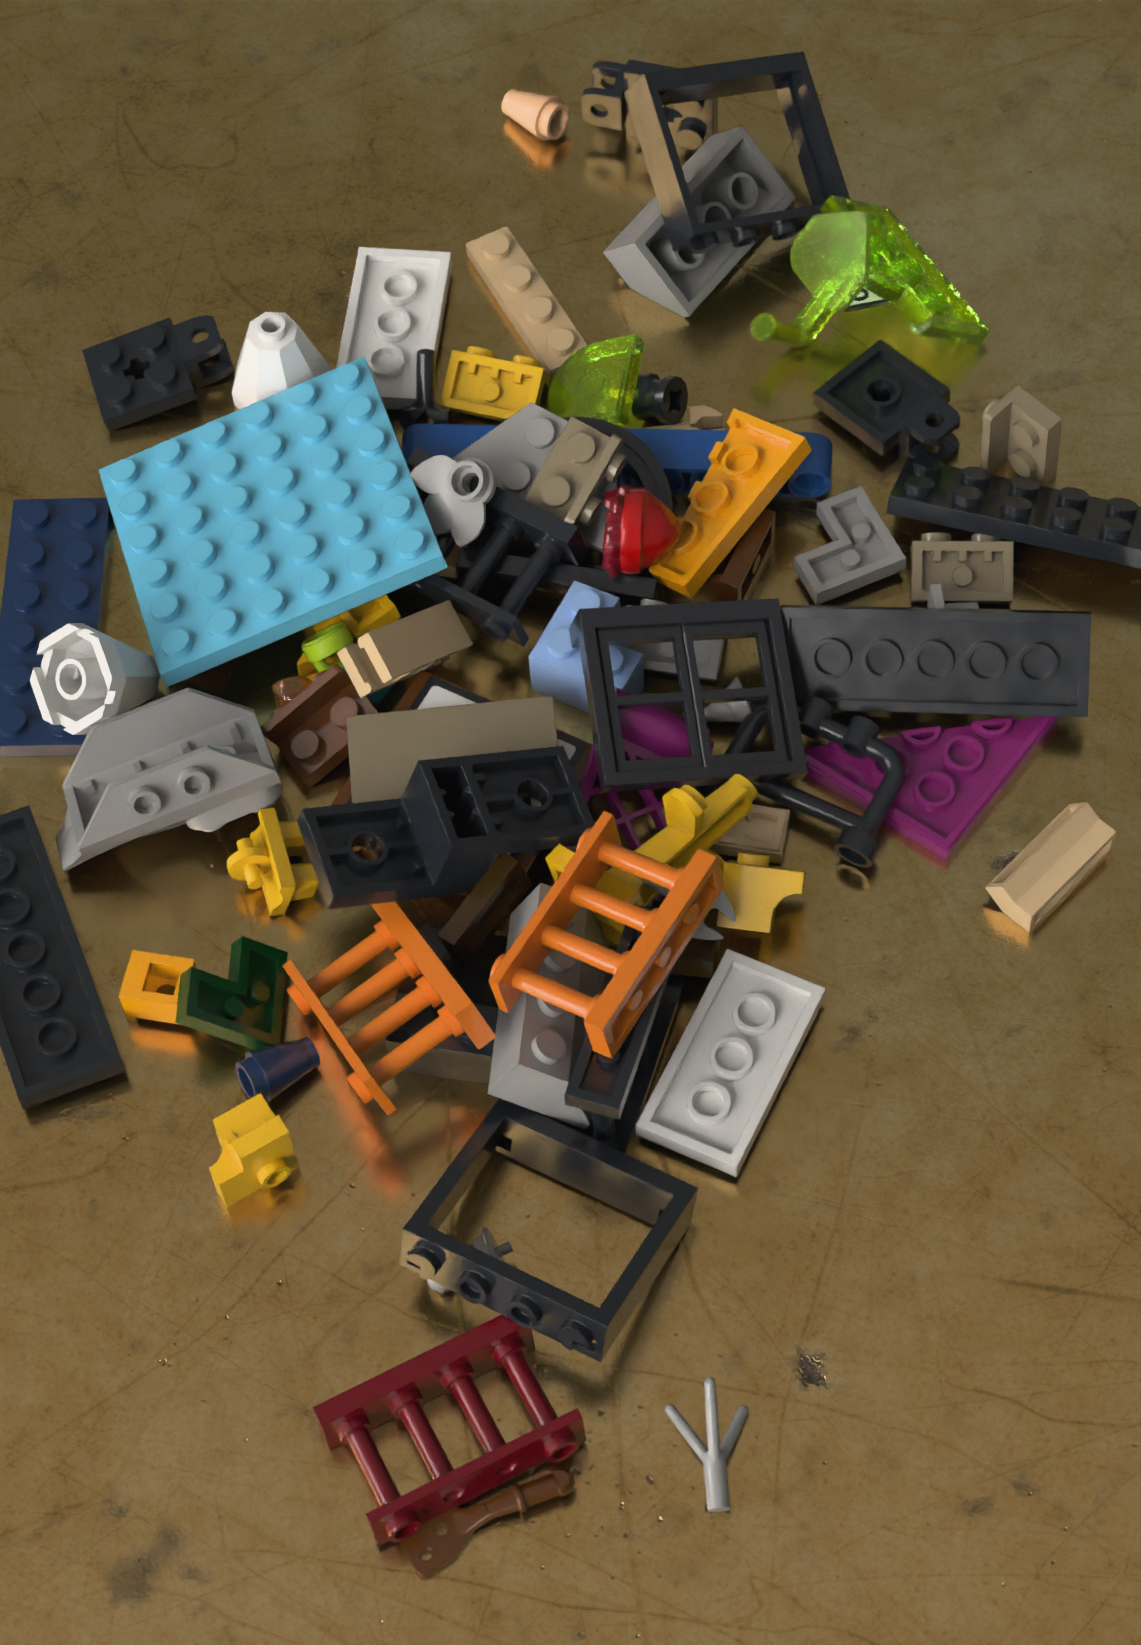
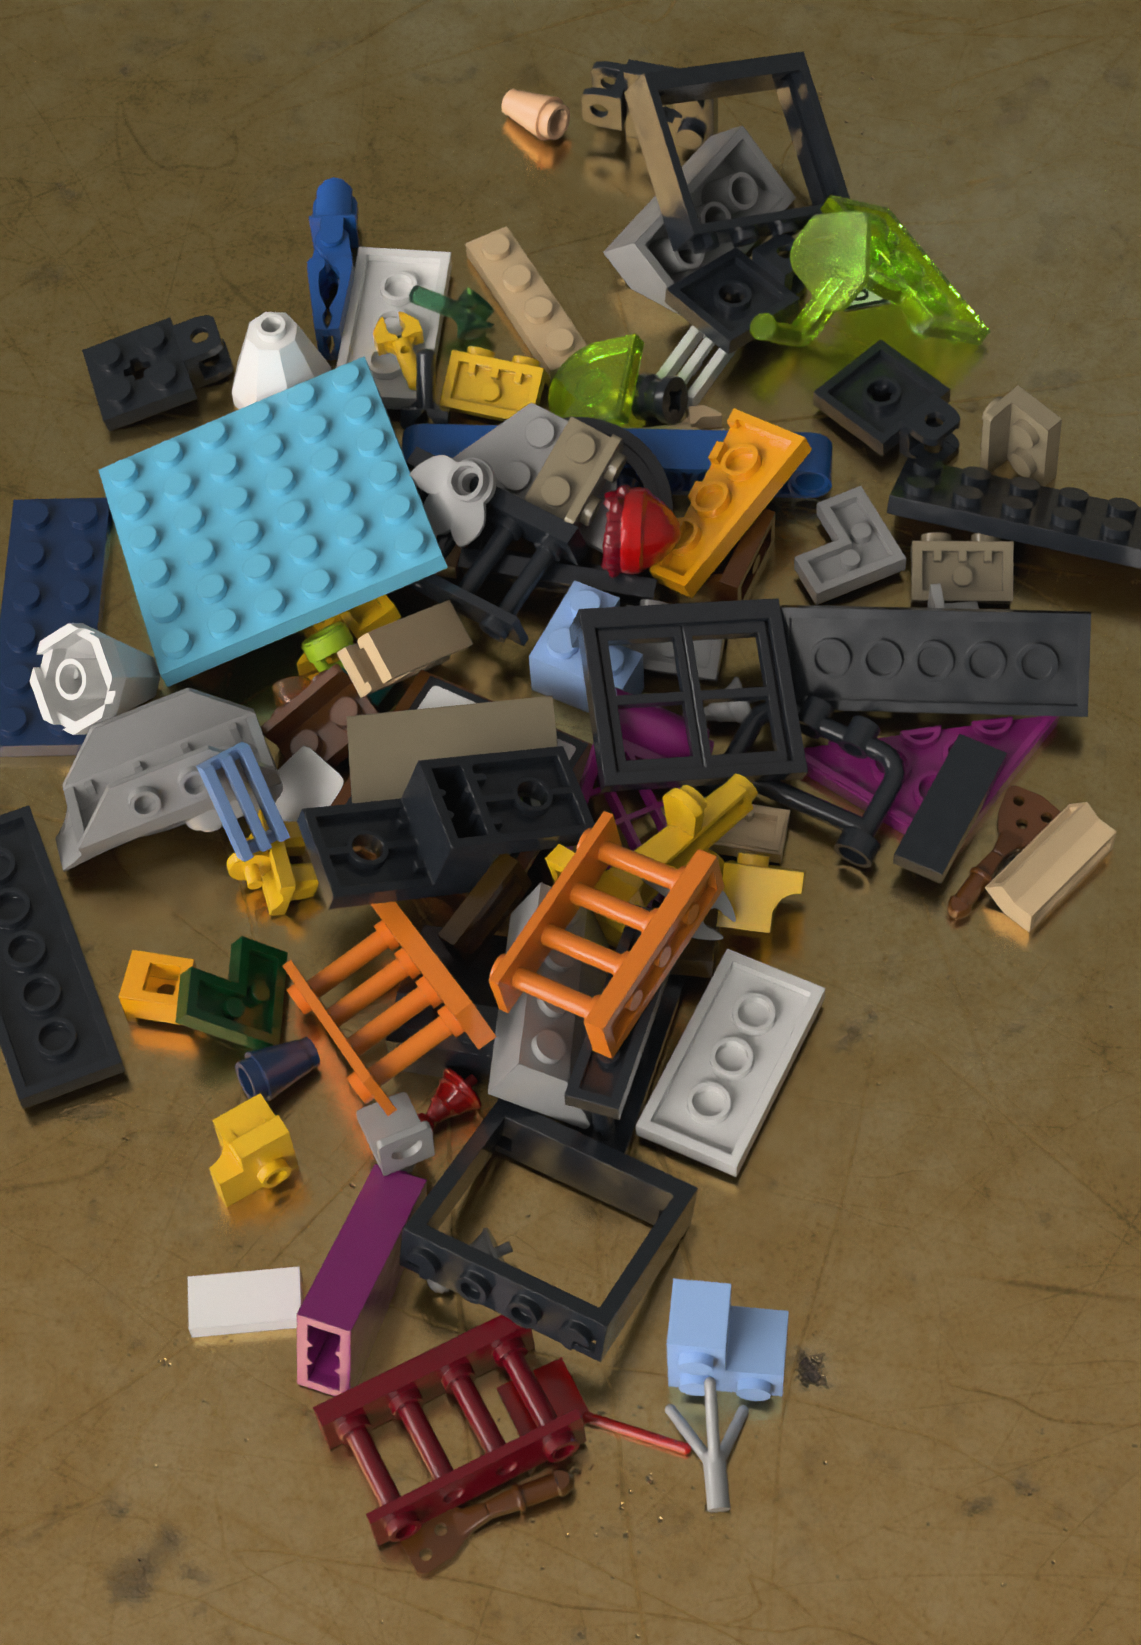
none -> white tile [188,1266,303,1338]
none -> medium blue tile [196,742,290,862]
none -> white sticker [275,746,344,821]
none -> magenta slope [297,1164,427,1396]
none -> blue arm [307,177,360,361]
none -> light grey bracket [356,1092,435,1176]
none -> yellow bar [373,312,424,391]
none -> clear green bar [409,285,495,340]
none -> red piece [417,1068,482,1135]
none -> red piece [496,1357,692,1455]
none -> white tile [657,325,737,408]
none -> black plate [665,234,811,355]
none -> light blue brick [667,1279,789,1401]
none -> black tile [893,734,1007,884]
none -> reddish brown piece [947,785,1061,920]

